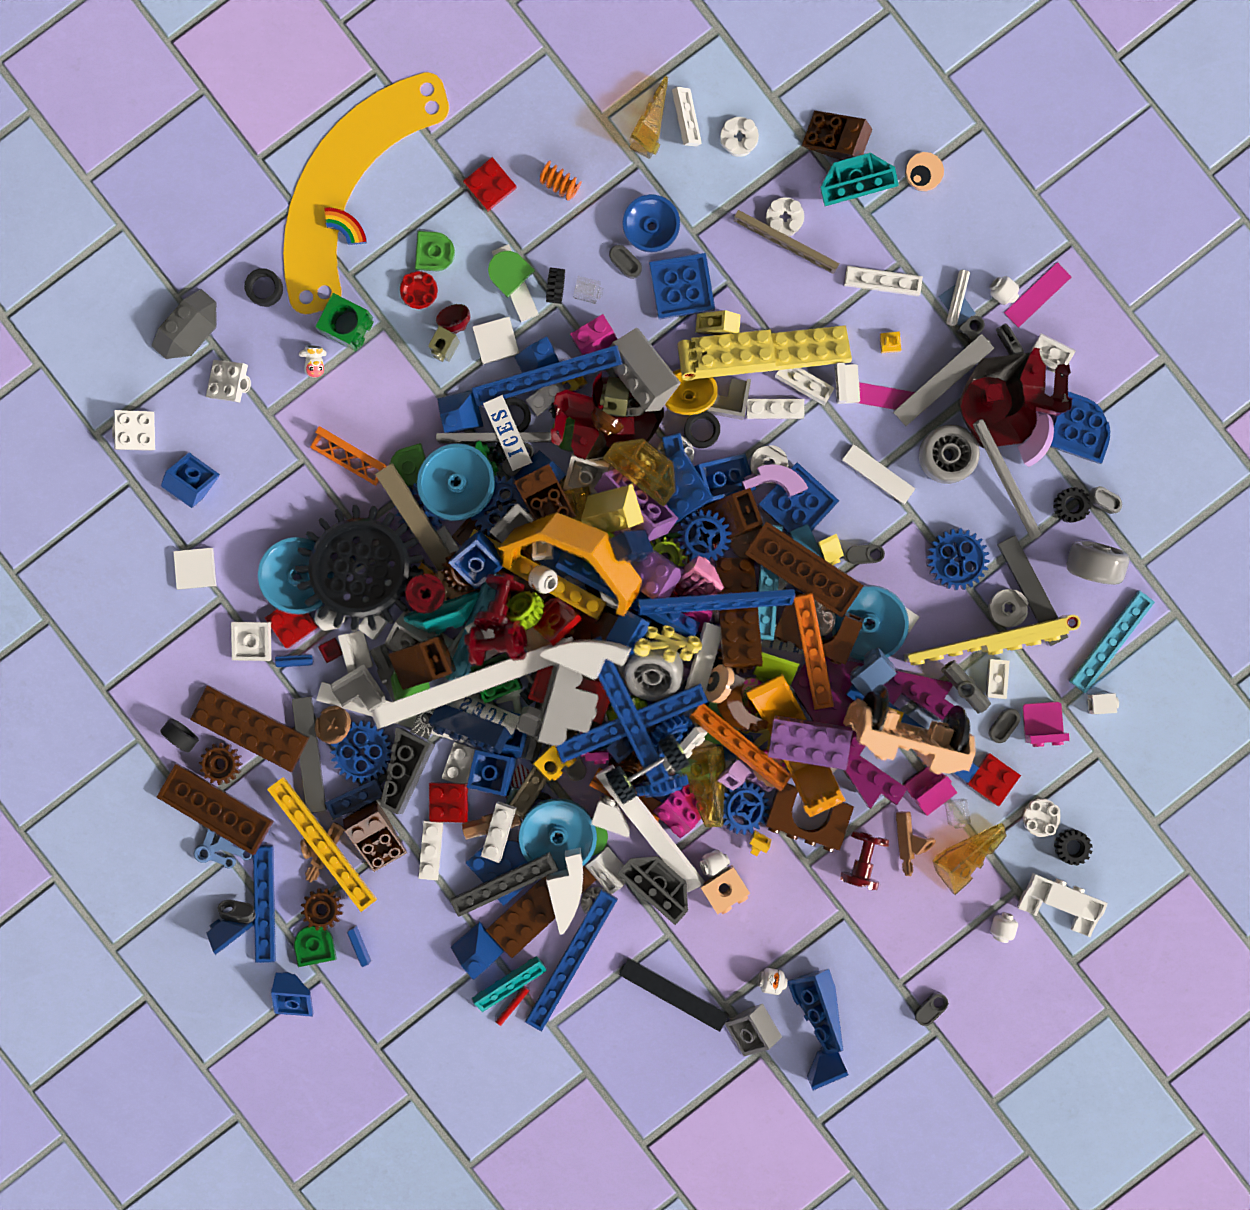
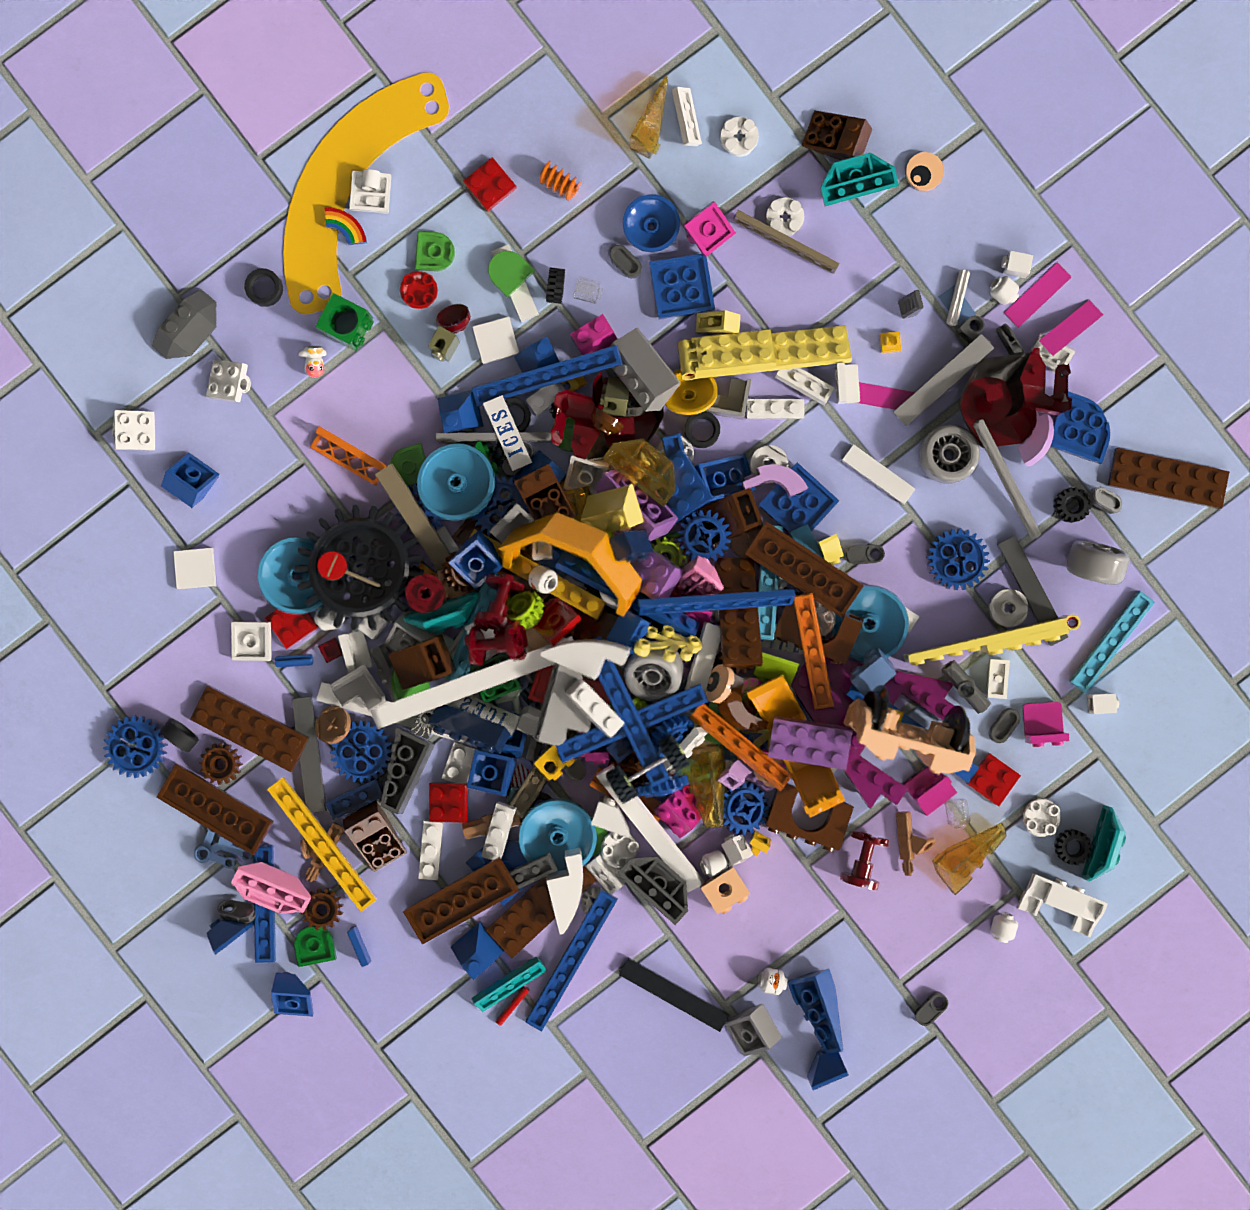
white tile [844,266,923,297] -> none
none -> blue gear [103,715,168,778]
none -> bright pink wedge [231,862,311,914]
none -> red piece [317,551,381,587]
none -> white plate [350,169,392,214]
none -> reddish brown plate [403,857,519,945]
none -> white brick [564,679,624,738]
none -> white dish [601,832,639,868]
none -> dark pink bracket [683,201,736,257]
none -> white brick [721,834,753,867]
none -> dark grey slope [898,290,924,319]
none -> white brick [1001,251,1033,278]
none -> dark pink sticker [1039,300,1103,356]
none -> teal wedge [1081,805,1126,882]
none -> reddish brown plate [1108,448,1230,509]

